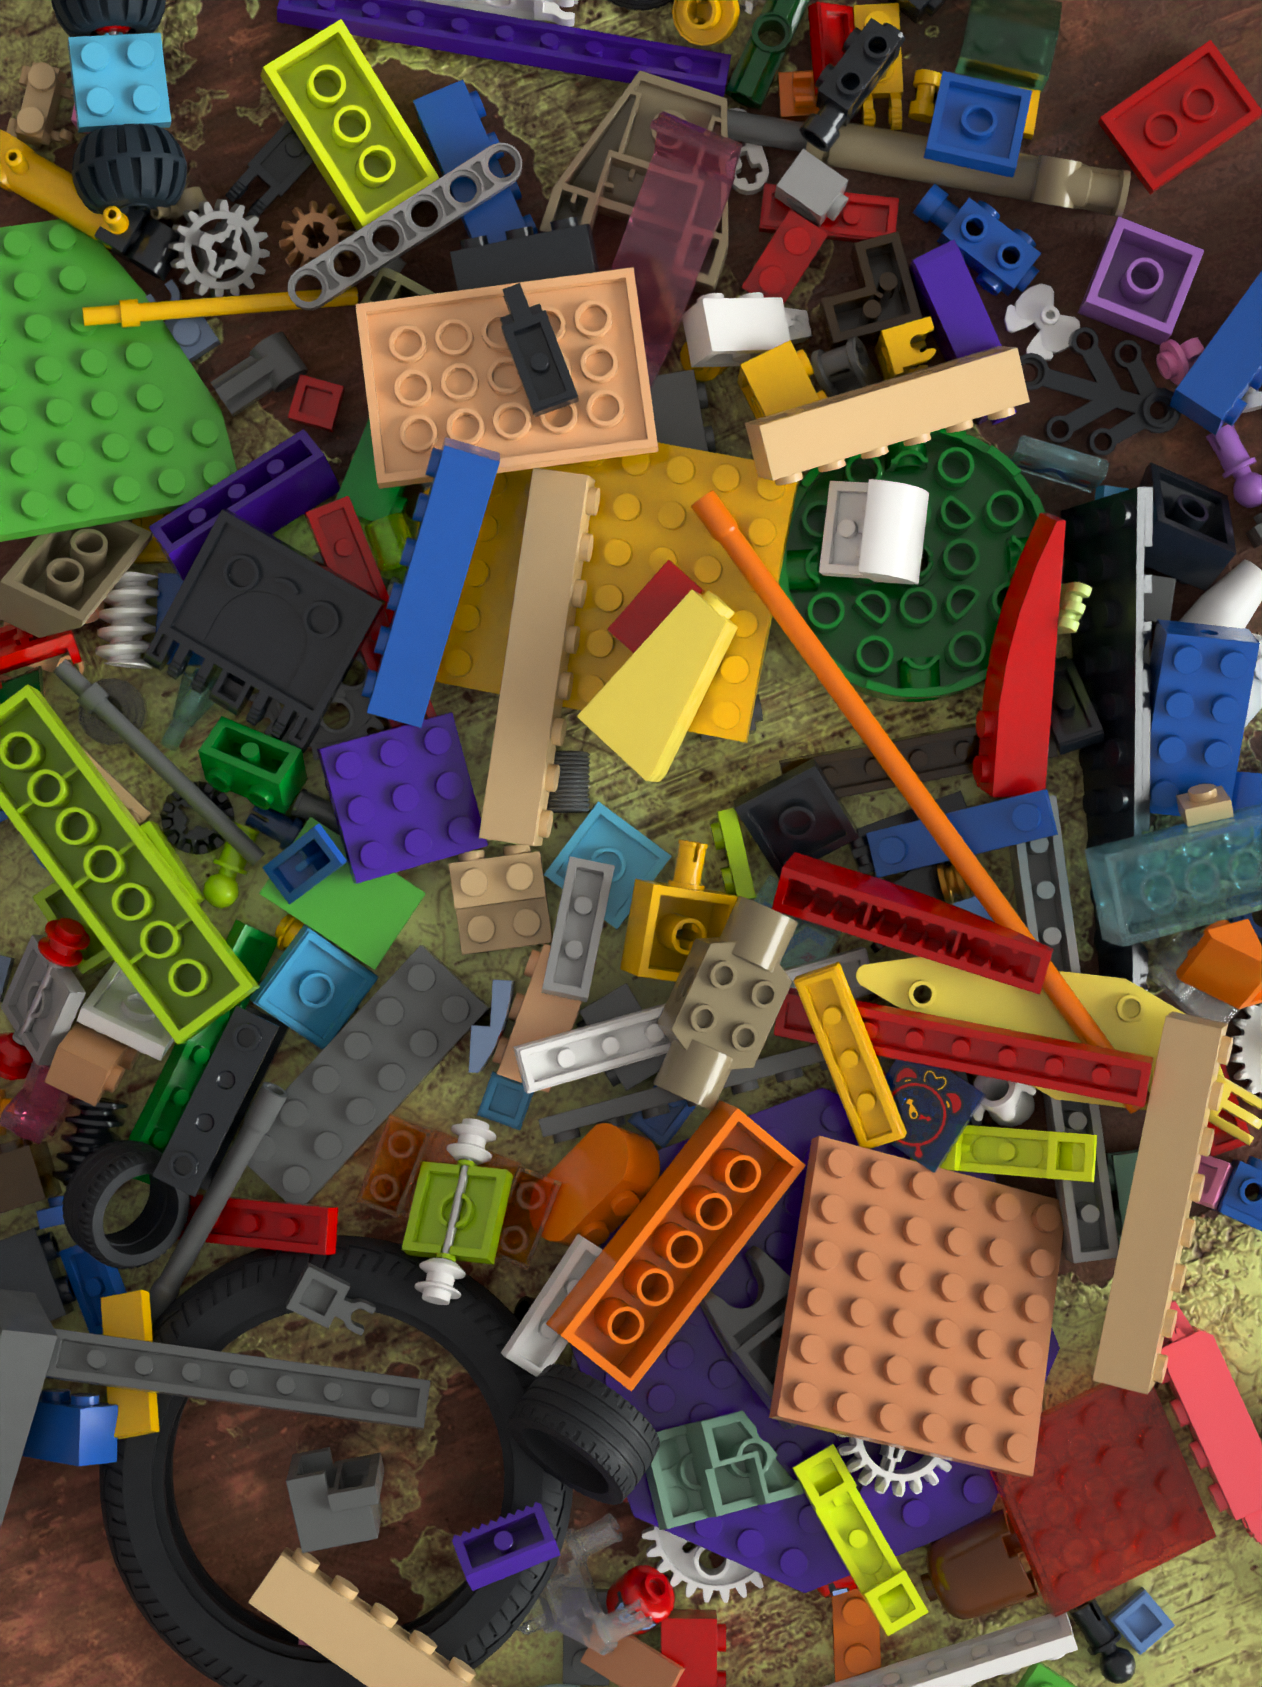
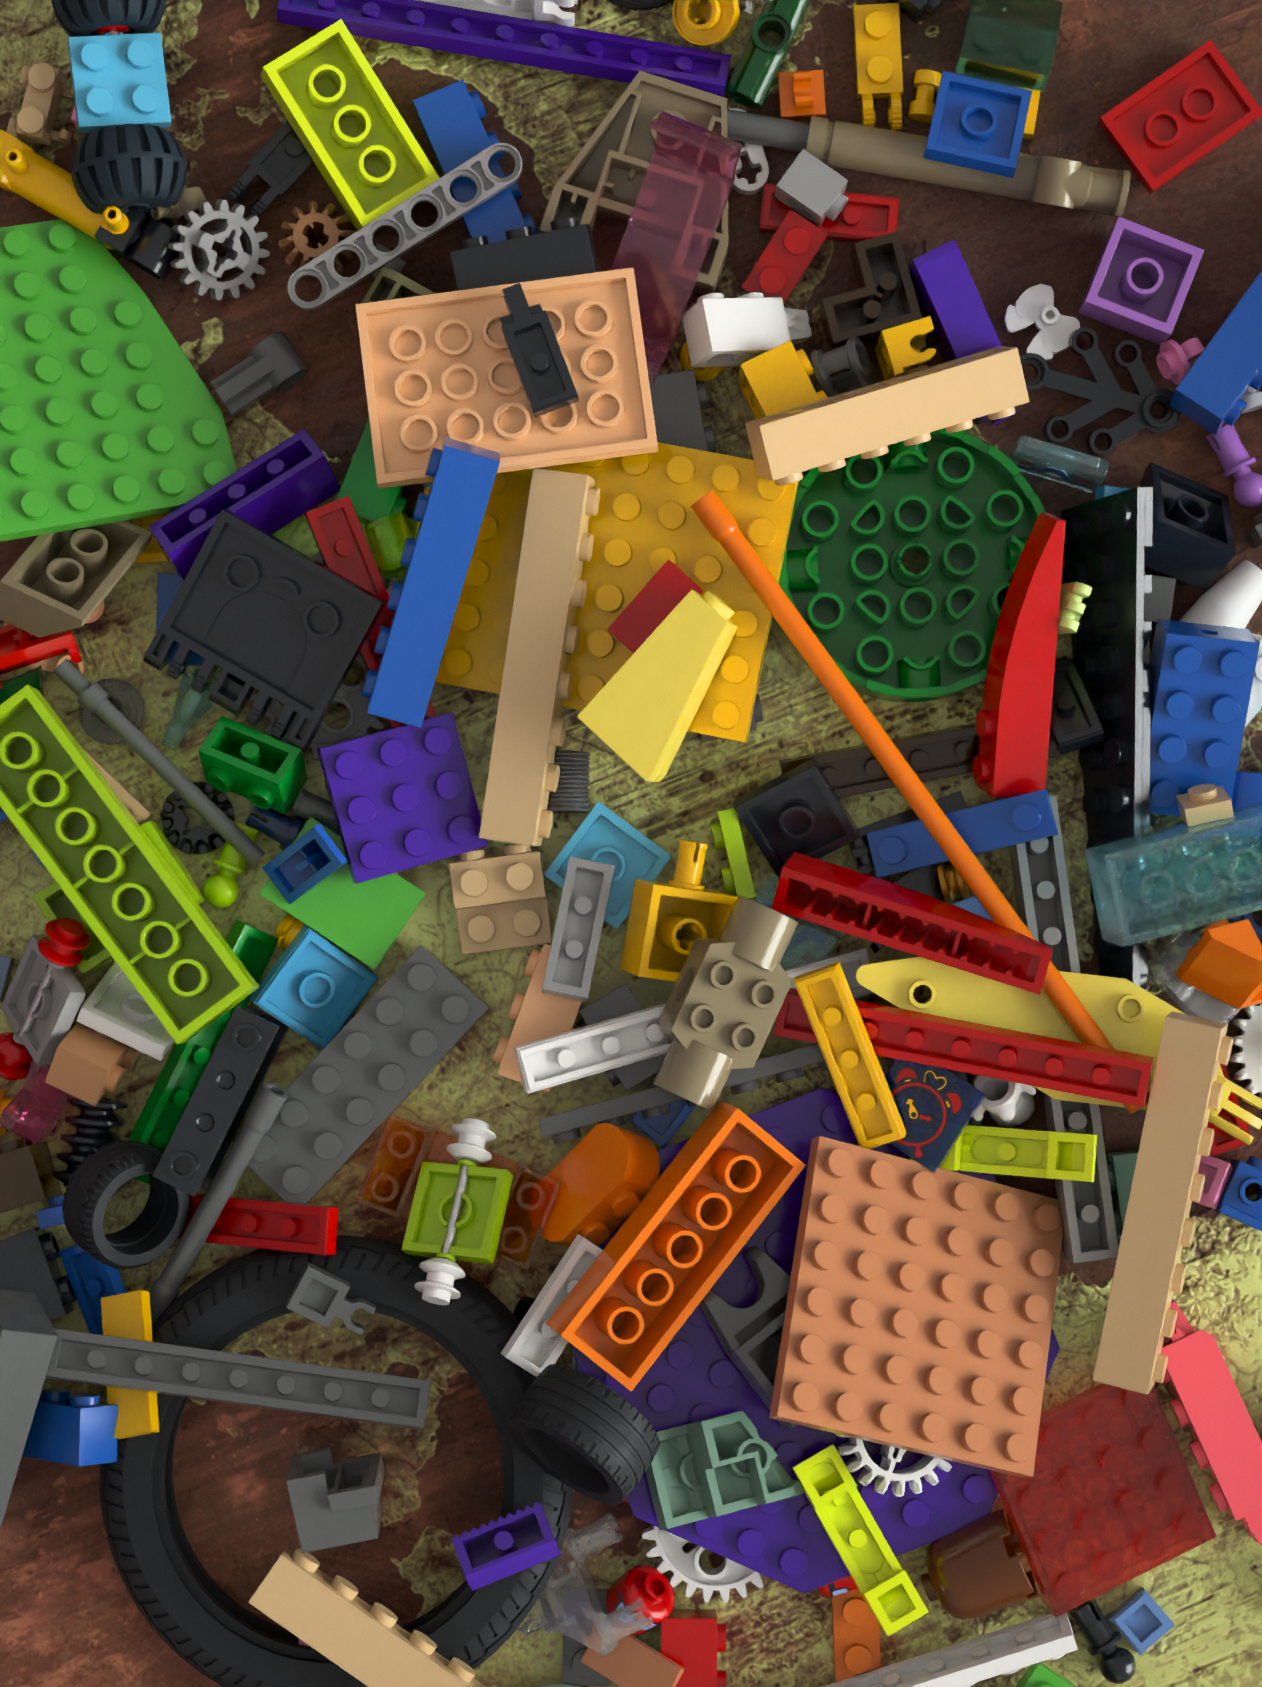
yellow bar [82,287,358,328] -> none
white piece [95,571,160,669] -> none
sand blue plate [146,279,221,363] -> none
red plate [288,374,345,433] -> none
sand blue slope [469,980,515,1073] -> none
dark azure tile [477,1071,534,1130] -> none
black brick [799,18,905,152] -> none
red tile [808,2,855,96] -> none
white brick [819,479,929,585] -> none
blue brick [913,184,1041,296] -> none

